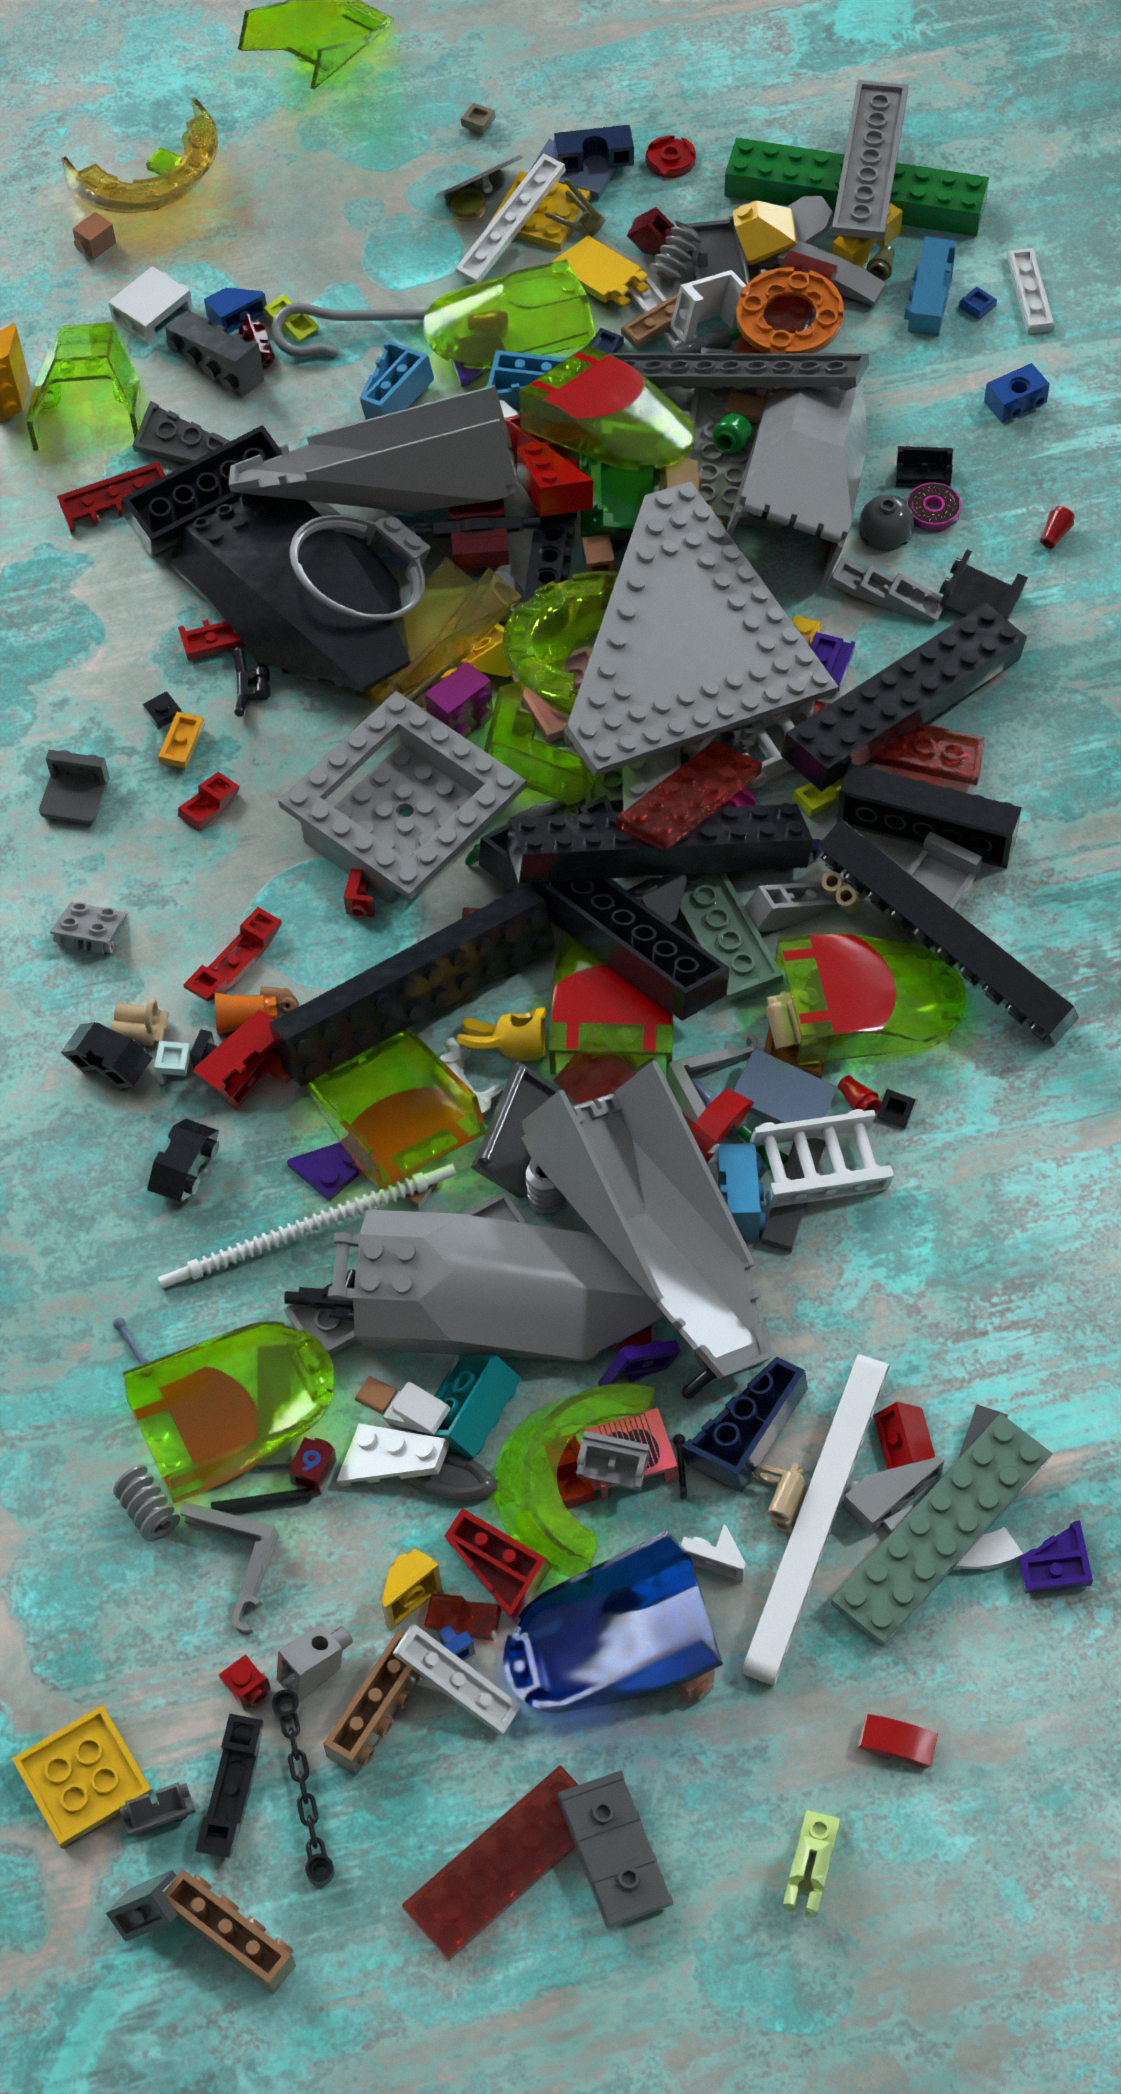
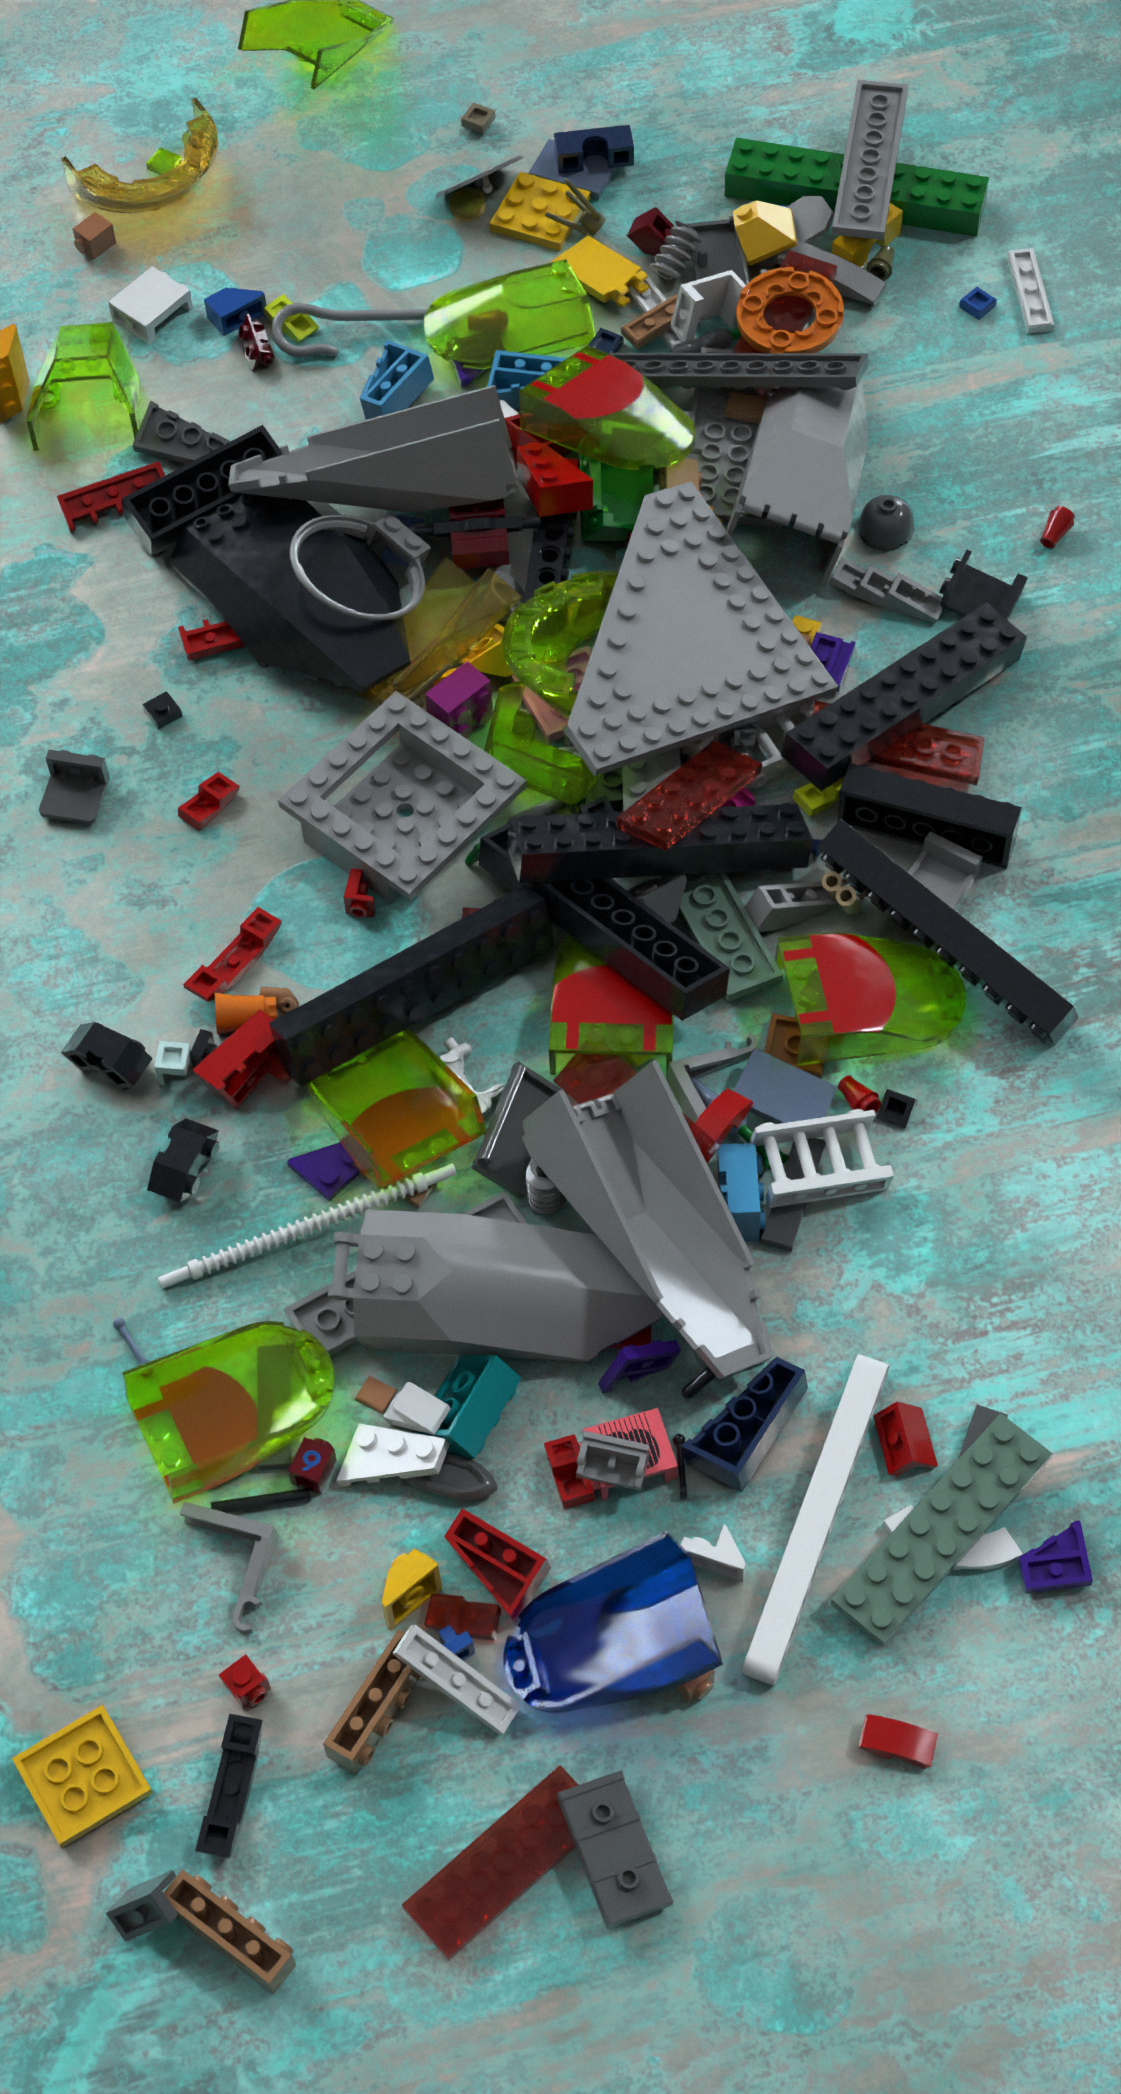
light grey hinge [50,902,127,955] -> none
tan piece [110,998,169,1046] -> none
light grey piece [113,1465,180,1540] -> none
dark grey hinge [119,1782,195,1837] -> none
light orange plate [158,712,205,769] -> none
black wedge [165,310,264,398] -> none
black piece [233,647,271,717] -> none
black piece [272,1689,335,1886] -> none
light grey torso [276,1625,353,1702] -> none
black piece [284,1269,356,1321] -> none
white plate [455,153,566,285] -> none
yellow piece [456,1007,546,1061] -> none
clear neon green windscreen [494,1383,655,1584] -> none
nougat brick [582,534,615,581] -> none
red tile [645,135,696,178] -> none
green head [712,413,752,454] -> none
tan piece [753,1463,808,1532] -> none
tan piece [766,989,817,1050] -> none
yellowish green plate [783,1810,840,1917] -> none
light grey slope [843,1456,944,1536] -> none
black hinge [896,446,953,488] -> none
dark azure wedge [904,236,956,336] -> none
tile [906,482,962,531] -> none
blue brick [984,363,1050,423] -> none

